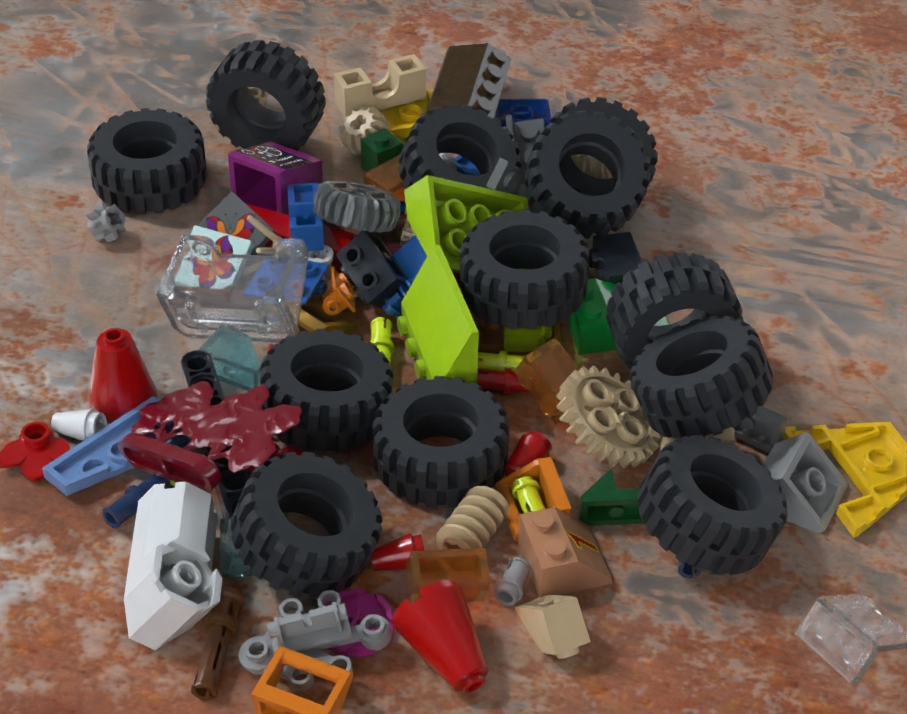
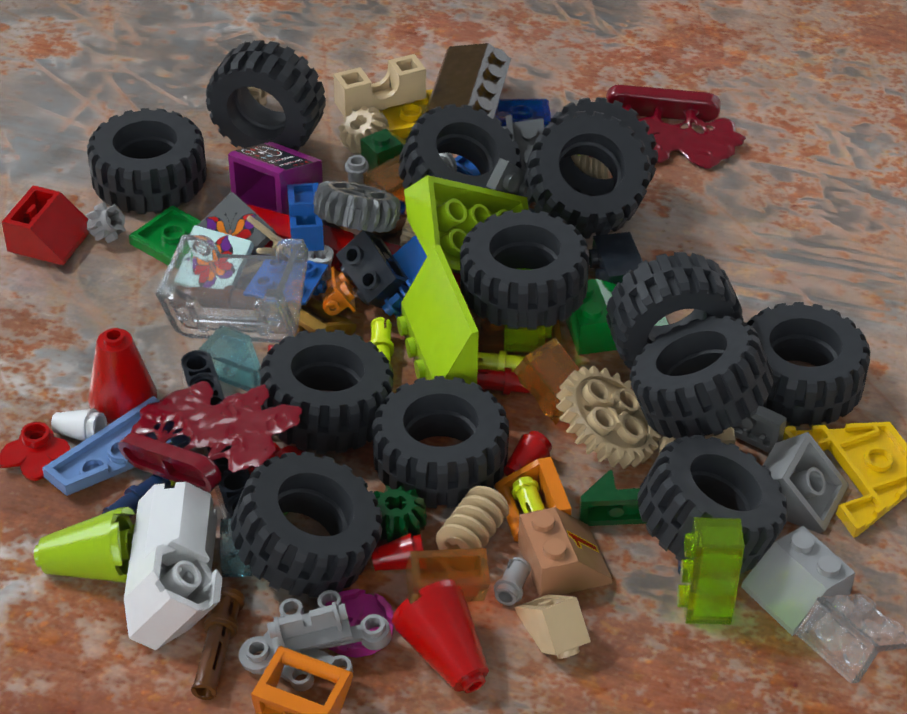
none -> red slope [2,185,90,266]
none -> lime cone [34,507,135,583]
none -> green tile [129,205,201,269]
none -> light grey pin [344,155,369,185]
none -> dark green gear [374,485,427,542]
none -> dark red plant [589,85,746,169]
none -> clear neon green brick [677,517,744,625]
none -> light grey slope [741,526,855,636]
none -> black tyre [747,302,871,427]

